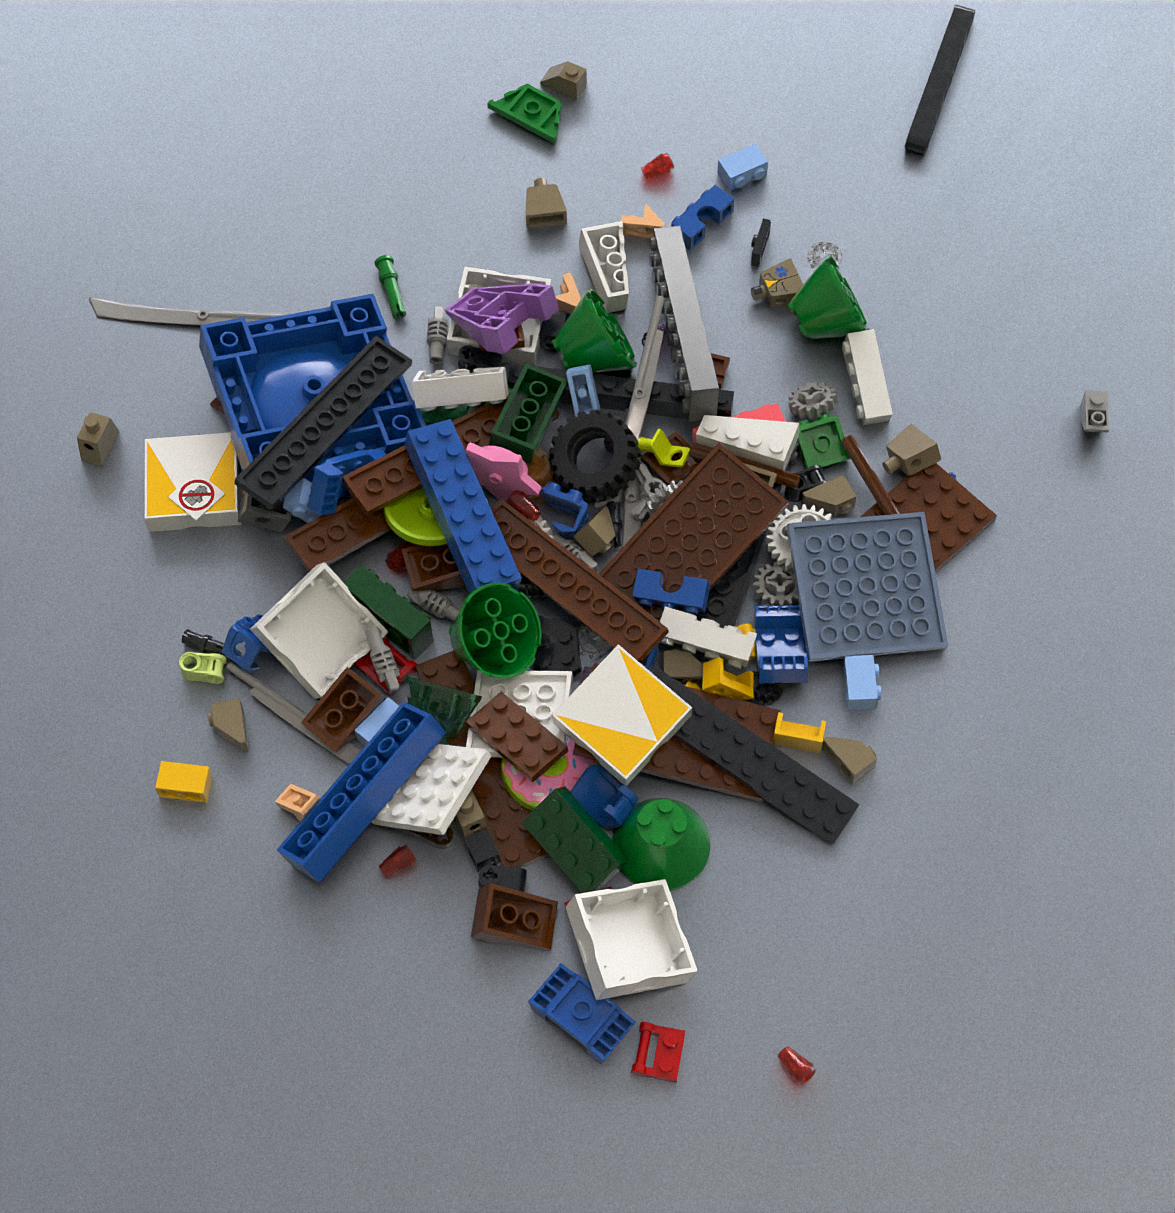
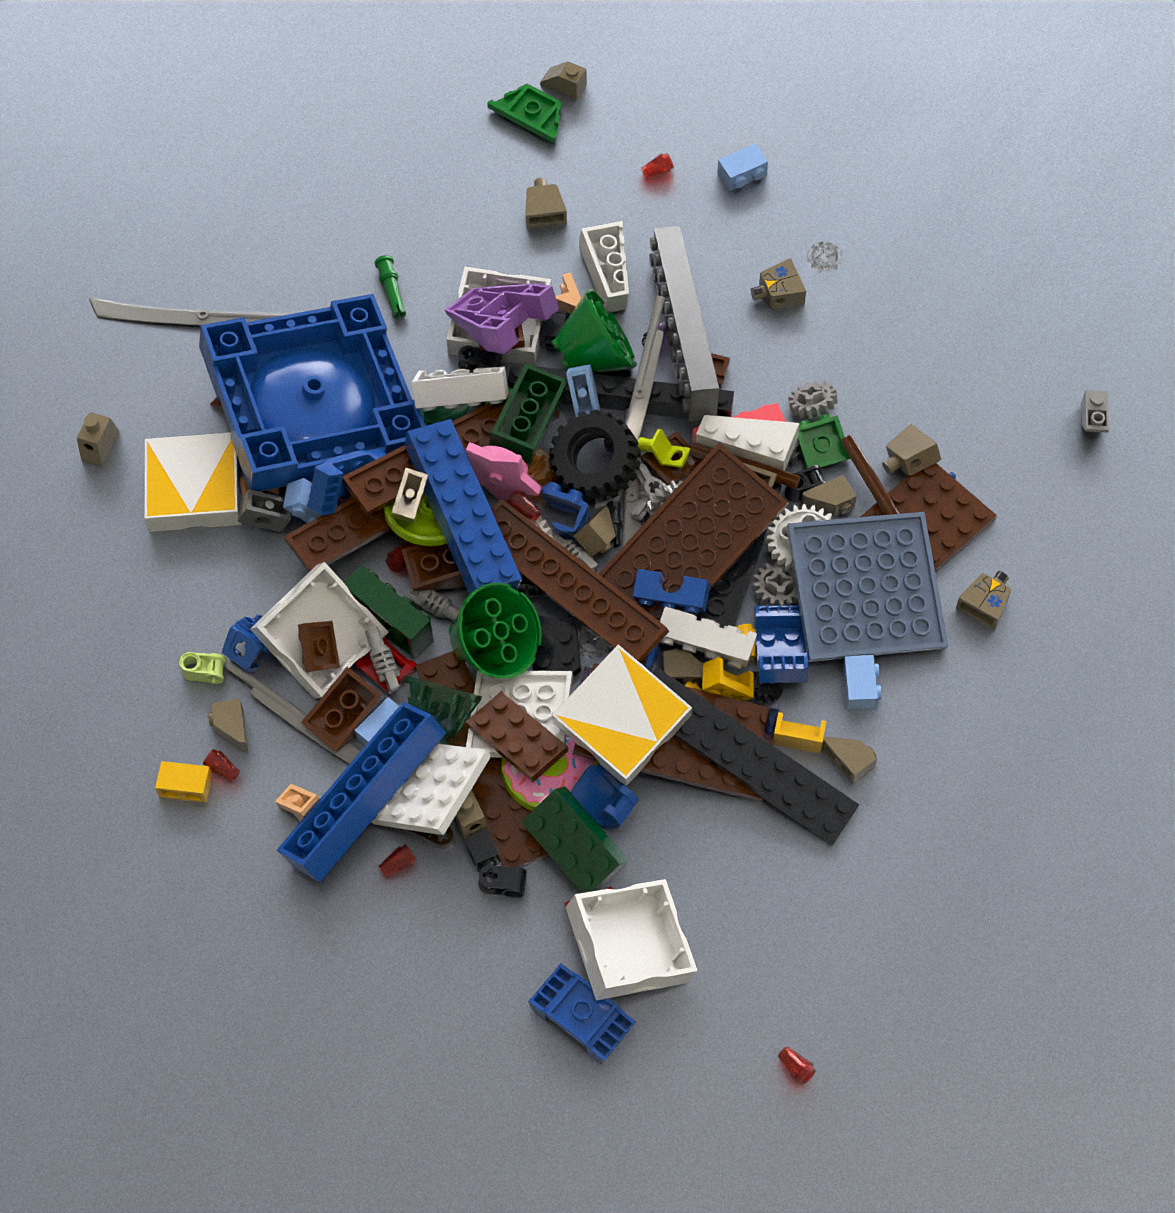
sticker [168,471,225,520] -> none
black pin [181,629,226,657] -> none
black plate [234,336,412,510] -> none
light grey hinge [427,306,448,365] -> none
reddish brown slope [471,883,558,951] -> none
green cone [612,798,710,891] -> none
light nougat slope [621,204,664,238] -> none
red plate [631,1022,685,1083] -> none
blue arch [671,185,734,251] -> none
black plate [751,218,771,267] -> none
green cone [788,254,870,339] -> none
white wedge [842,329,893,425] -> none
black beam [905,5,976,154] -> none
none -> clear red cone [203,749,240,782]
none -> reddish brown plate [298,621,340,672]
none -> slope [391,468,428,523]
none -> clear blue piece [764,703,779,740]
none -> dark tan torso [956,571,1011,630]

